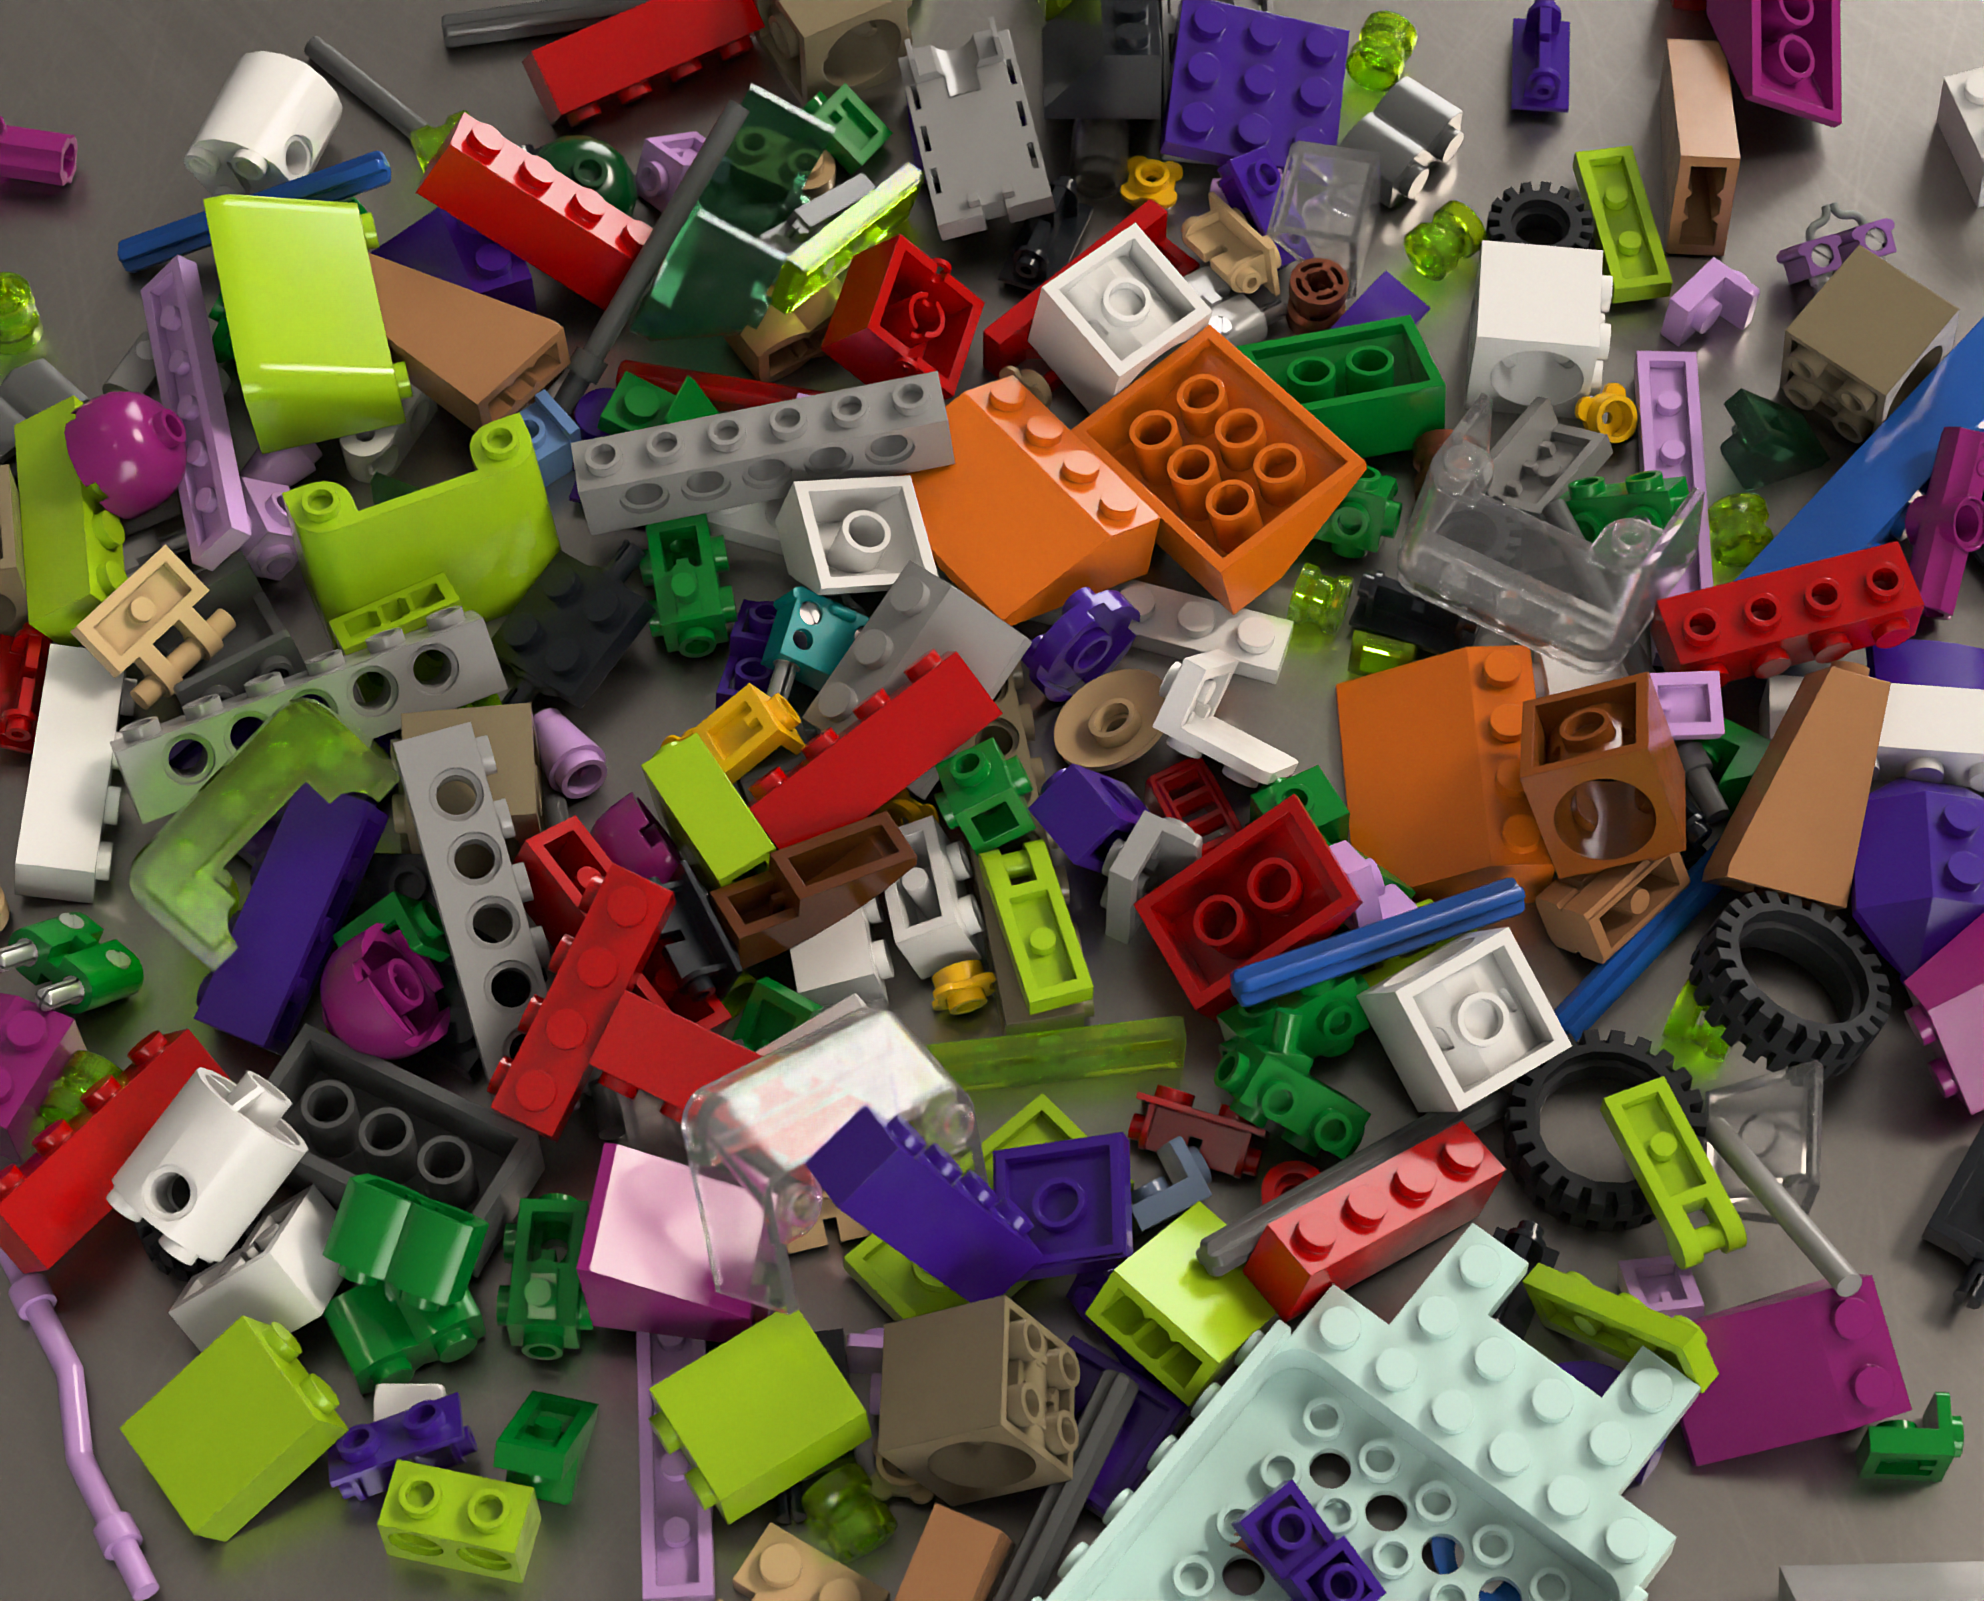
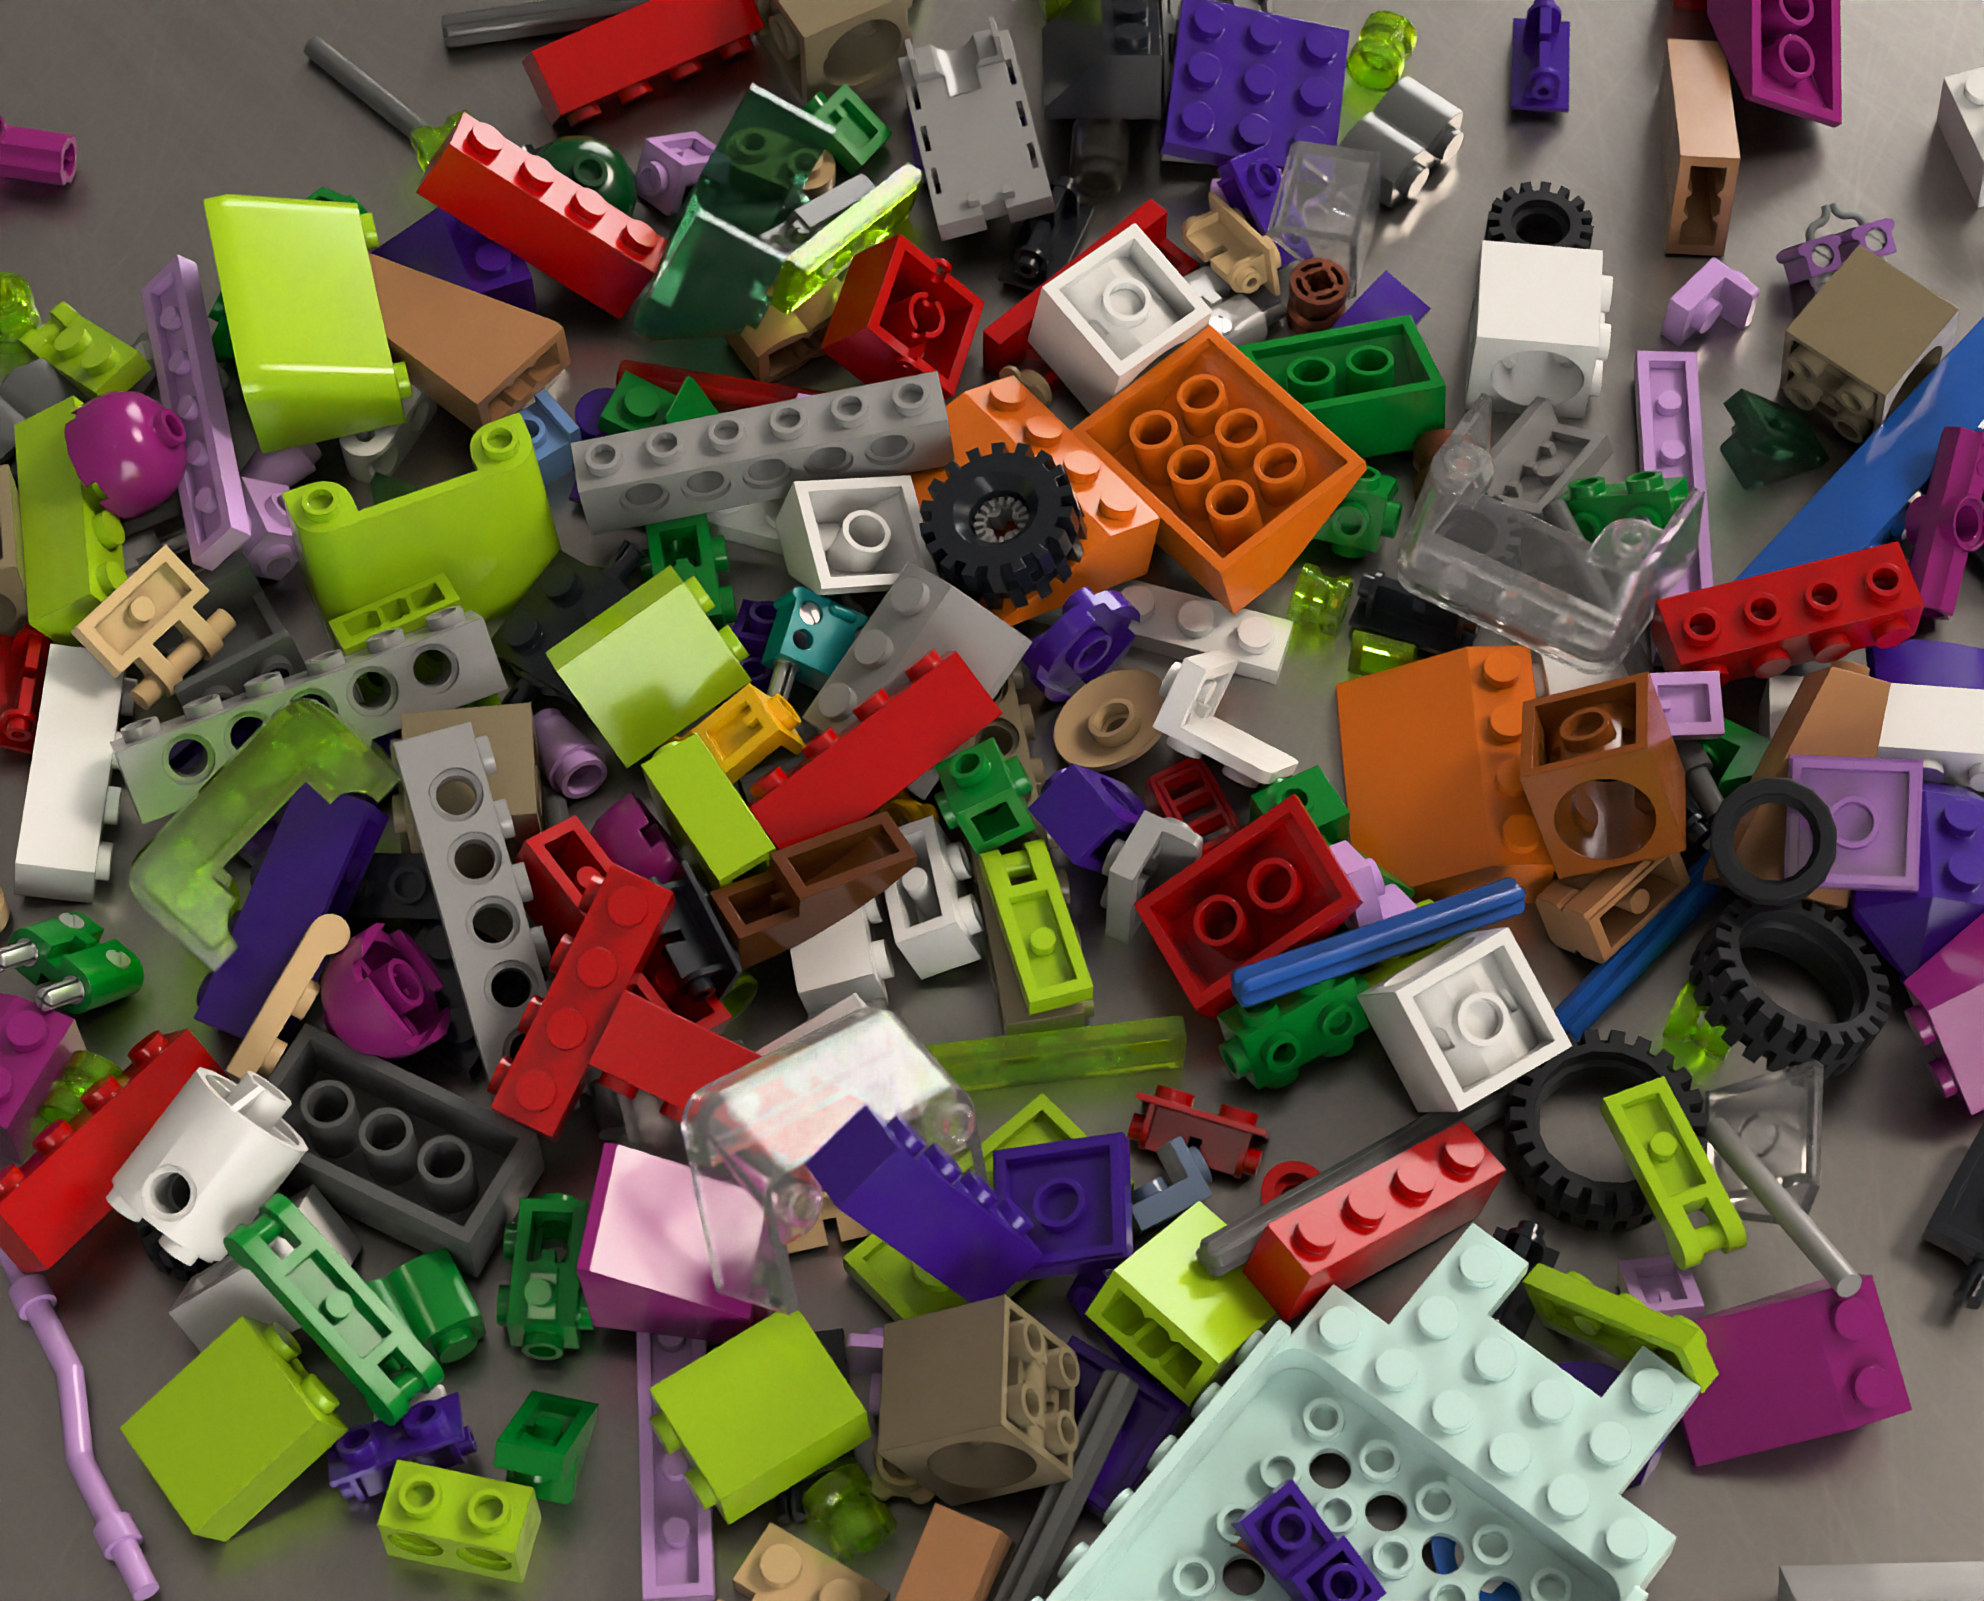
blue axle [117,151,392,273] -> none
white cylinder [183,51,343,197] -> none
green brick [322,1173,490,1312] -> none
green bracket [332,891,451,962] -> none
dark grey bar [553,99,750,417] -> none
green bracket [731,977,823,1052] -> none
yellow plate [931,960,996,1015] -> none
yellow plate [1120,155,1183,209] -> none
green brick [1214,1008,1371,1160] -> none
clear neon green wheel [1404,200,1487,281] -> none
lime plate [1572,145,1673,304] -> none
yellow plate [1575,383,1638,443] -> none
clear neon green wheel [1708,493,1774,568] -> none
green bracket [1856,1392,1964,1482] -> none
none -> lime plate [18,300,153,399]
none -> plate [223,1193,445,1426]
none -> tan plate [224,914,350,1080]
none -> lime brick [545,565,752,768]
none -> black bush [919,442,1087,610]
none -> black tyre [1710,777,1837,906]
none -> medium lavender plate [1784,754,1923,893]

